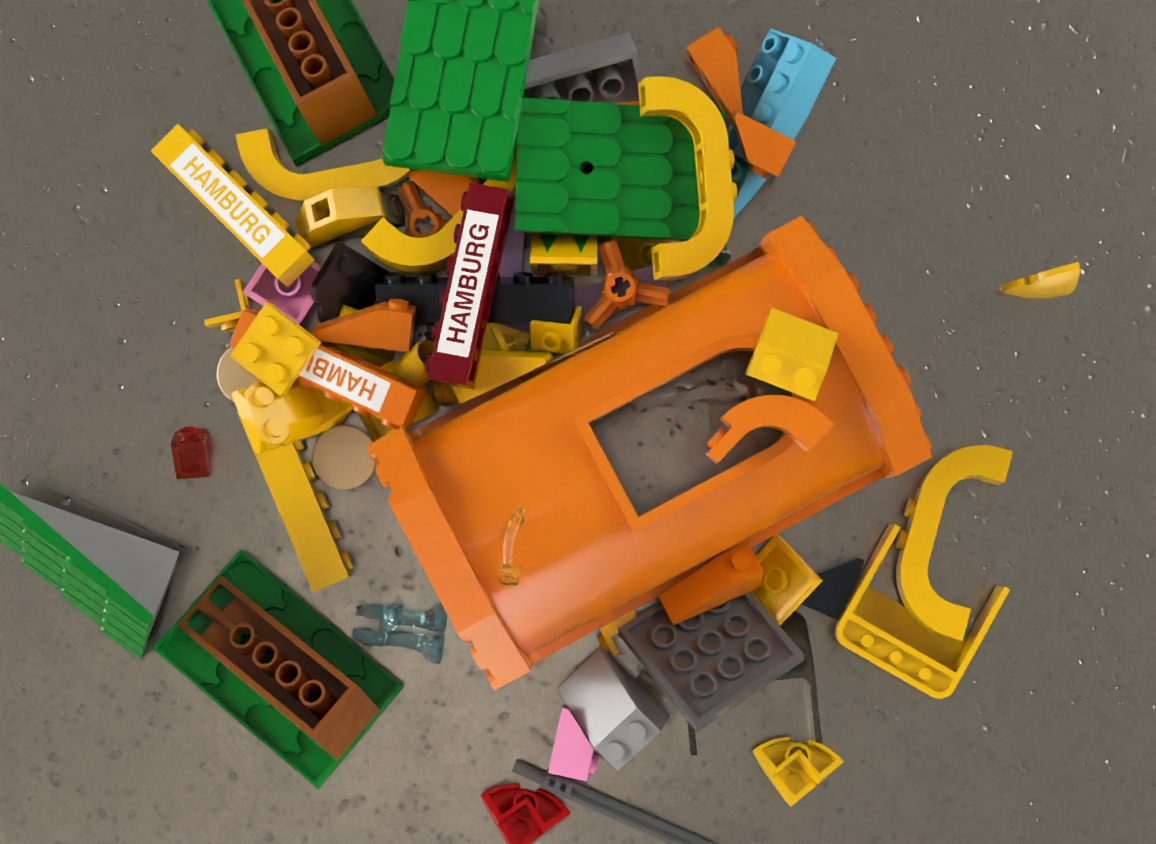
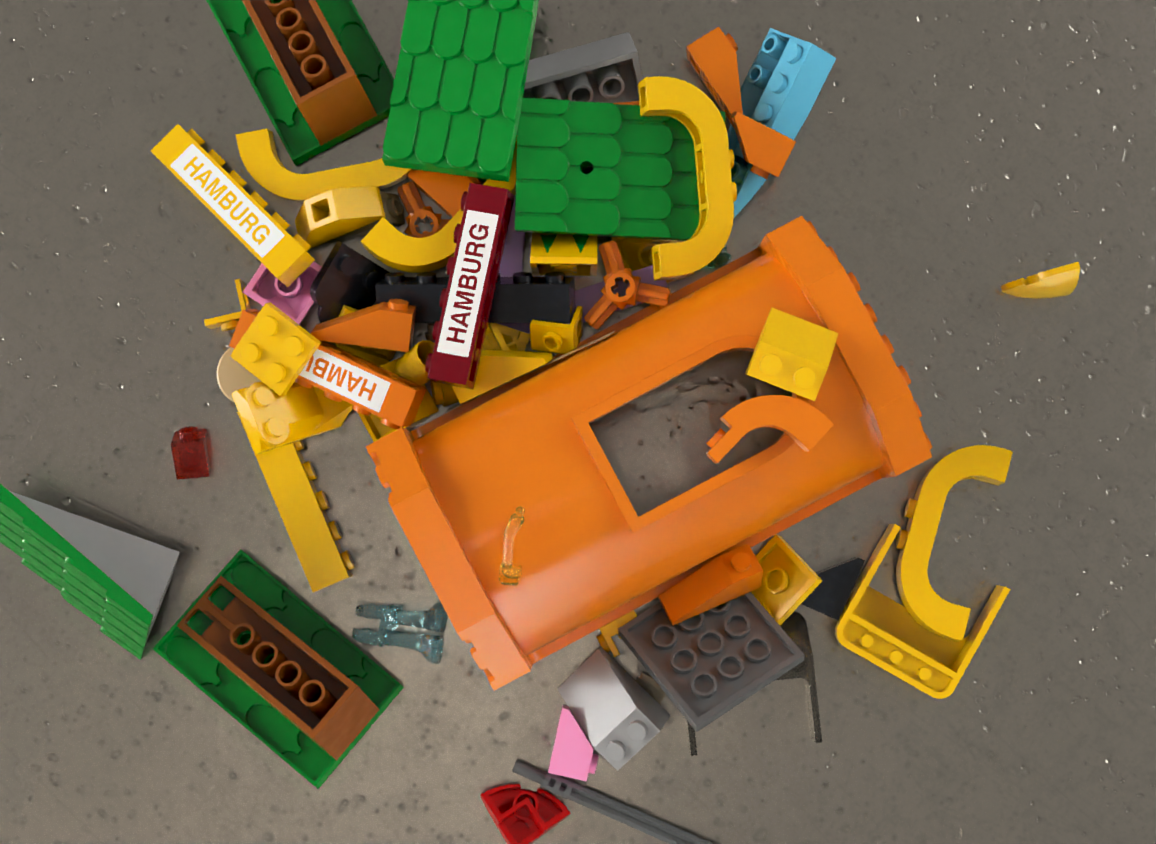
tan tile [312,425,376,490] -> none
yellow brick [752,737,844,807] -> none

